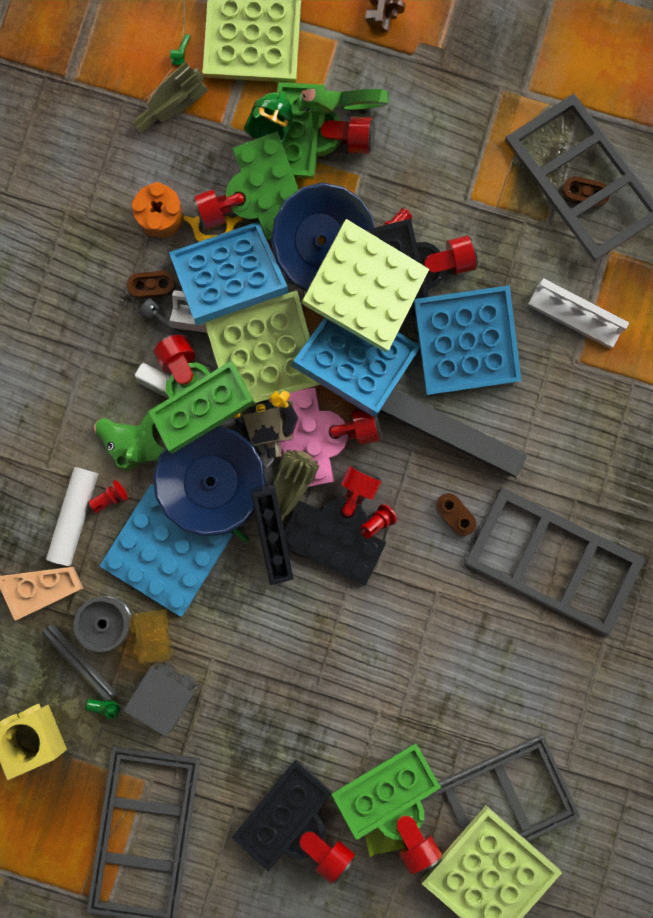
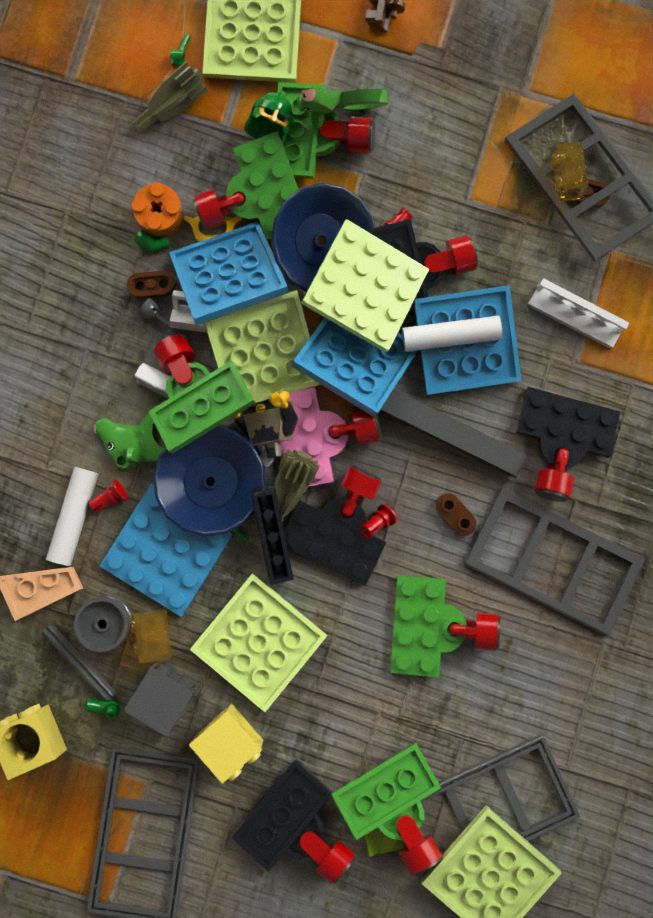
none -> green arm [135,230,170,253]
none -> light yellow brick [189,703,263,784]
none -> yellowish green plate [190,573,327,712]
none -> bright green plate [390,575,500,678]
none -> white brick [402,316,502,352]
none -> black plate [516,387,621,502]
none -> clear yellow brick [551,142,588,201]

